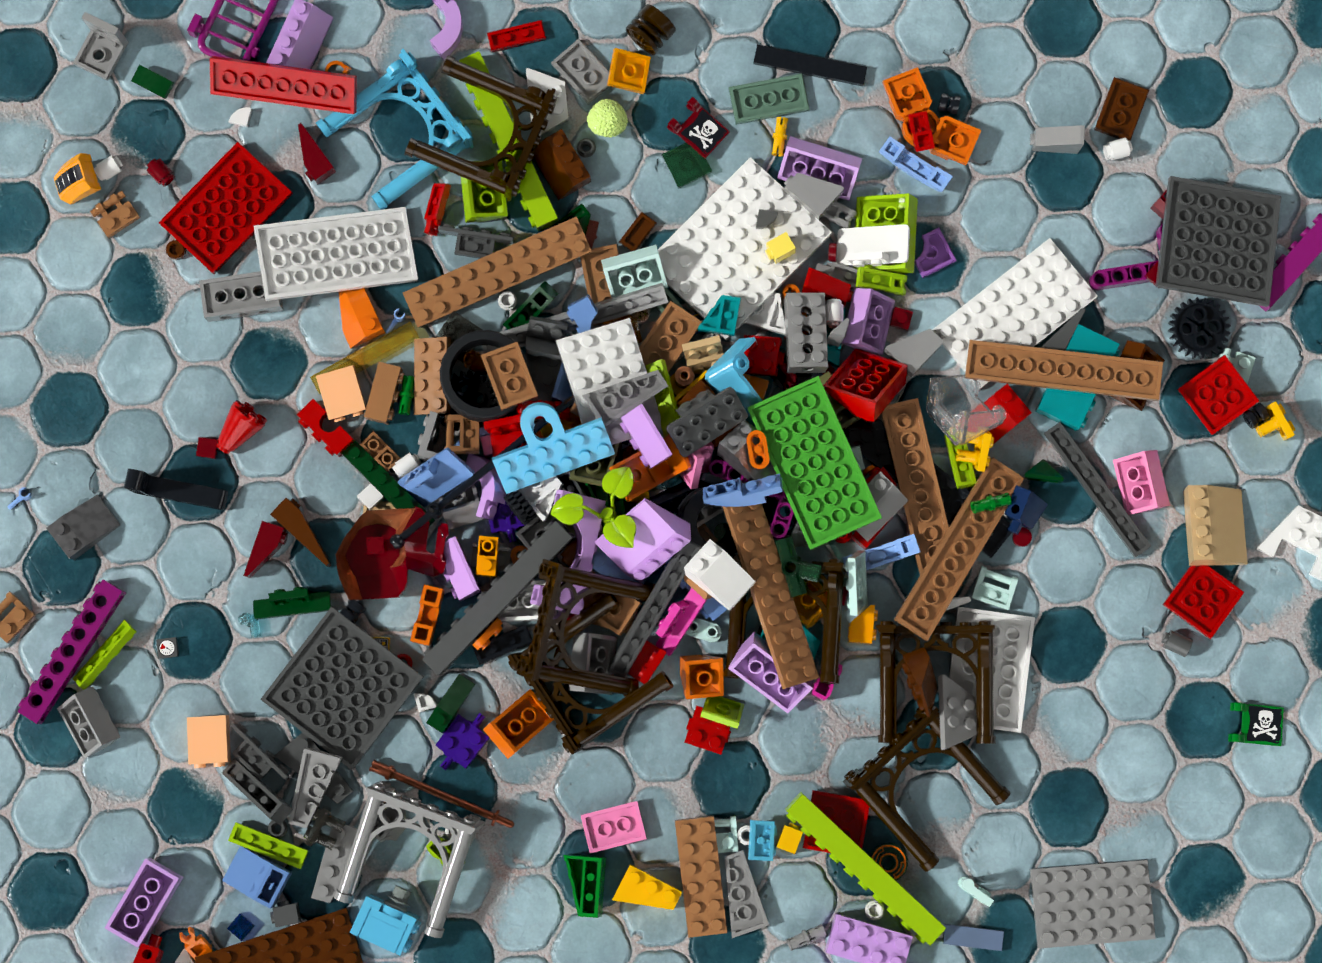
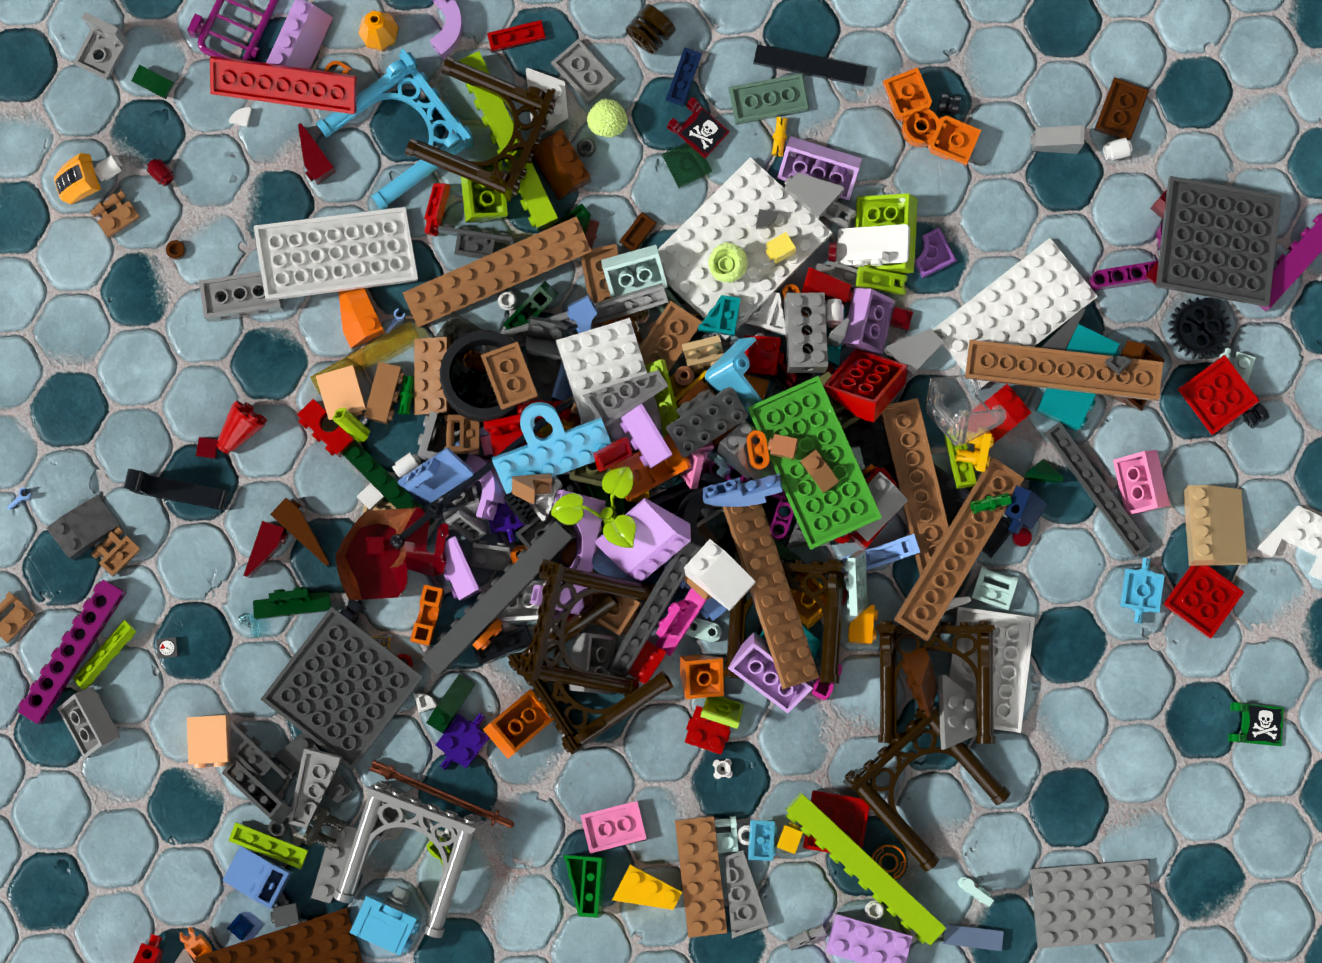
lavender brick [105,858,184,948] -> none
red plate [159,142,293,274] -> none
medium nougat slope [360,431,401,472] -> none
light orange slope [476,536,499,577] -> none
light orange plate [607,48,651,94] -> none
clear green piece [775,536,822,597] -> none
light blue slope [879,136,953,192] -> none
red slope [907,111,935,152] -> none
dark grey brick [1161,630,1193,657] -> none
yellow plate [1255,401,1295,441] -> none
none -> medium nougat plate [91,527,141,577]
none -> lime axle [333,407,370,443]
none -> light orange cone [358,10,399,51]
none -> light grey slope [446,510,487,543]
none -> medium nougat slope [511,473,552,504]
none -> red tile [593,437,633,472]
none -> dark blue plate [666,47,702,107]
none -> clear light blue arm [707,450,730,478]
none -> yellowish green hair [708,242,748,283]
none -> white plate [713,759,733,779]
none -> nougat brick [768,434,799,460]
none -> medium nougat slope [800,450,839,493]
none -> dark grey tile [1104,356,1132,376]
none -> medium azure plate [1120,558,1165,624]

